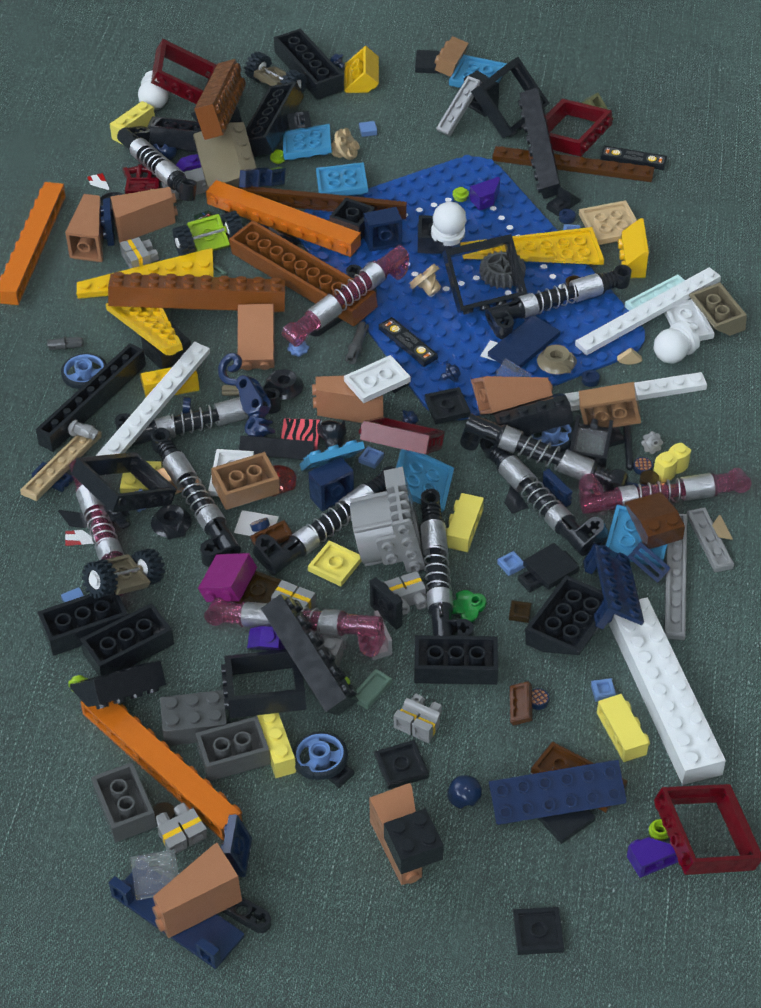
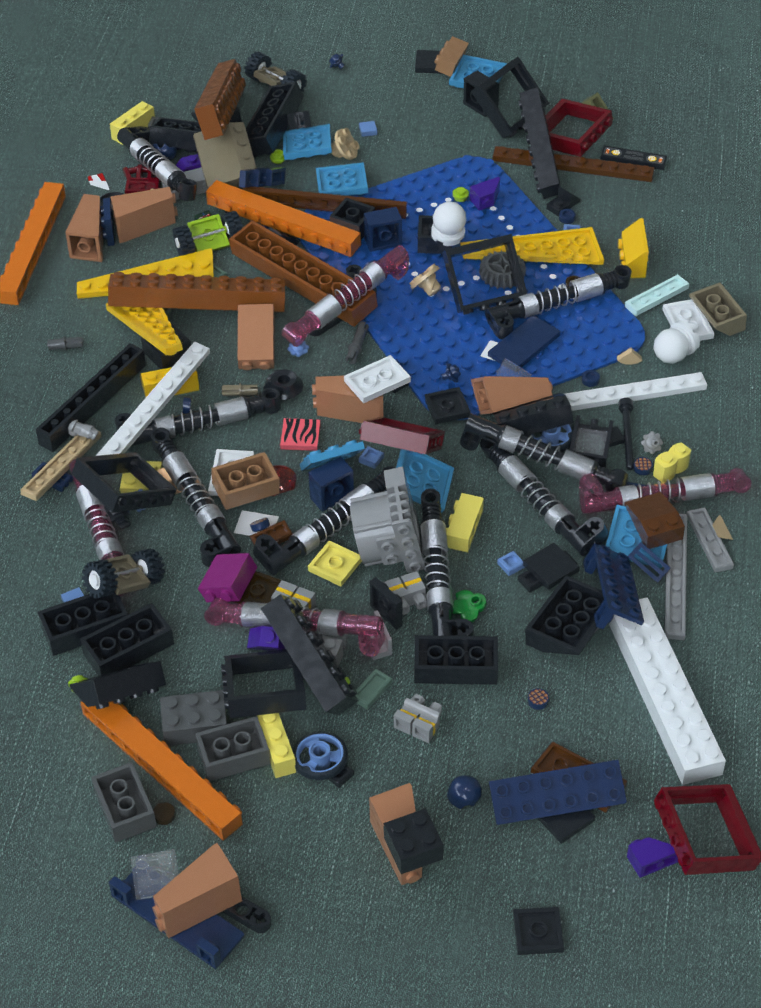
black sticker [58,510,89,528] -> none
medium blue wheel [61,353,106,389] -> none
clear sticker [65,530,99,546] -> none
light grey hips [120,237,159,268] -> none
white tile [138,71,170,111] -> none
dark red window [151,39,217,104] -> none
black piece [151,504,192,540] -> none
light grey hips [156,802,207,857] -> none
dark blue animal [218,353,275,437] -> none
dark blue plate [221,814,252,877] -> none
black tile [239,435,315,460] -> none
black brick [274,28,344,100] -> none
black piece [317,419,346,449] -> none
yellow slope [344,46,379,93] -> none
black tile [374,740,429,790] -> none
tile [379,317,438,367] -> none
dark blue plant [402,410,419,425] -> none
light grey tile [436,76,482,136] -> none
black sticker [504,486,528,514] -> none
dark brown tile [509,600,532,623] -> none
reddish brown plate [510,681,532,726] -> none
dark tan piece [537,345,577,374] -> none
dark blue tile [543,469,573,507] -> none
white plate [575,267,721,355] -> none
tan plate [579,200,637,245] -> none
medium nougat brick [579,382,641,428] -> none
medium blue tile [591,678,616,702] -> none
light yellow brick [597,694,650,762] -> none
dark brown tile [639,470,659,487] -> none
lime plate [649,819,669,841] -> none

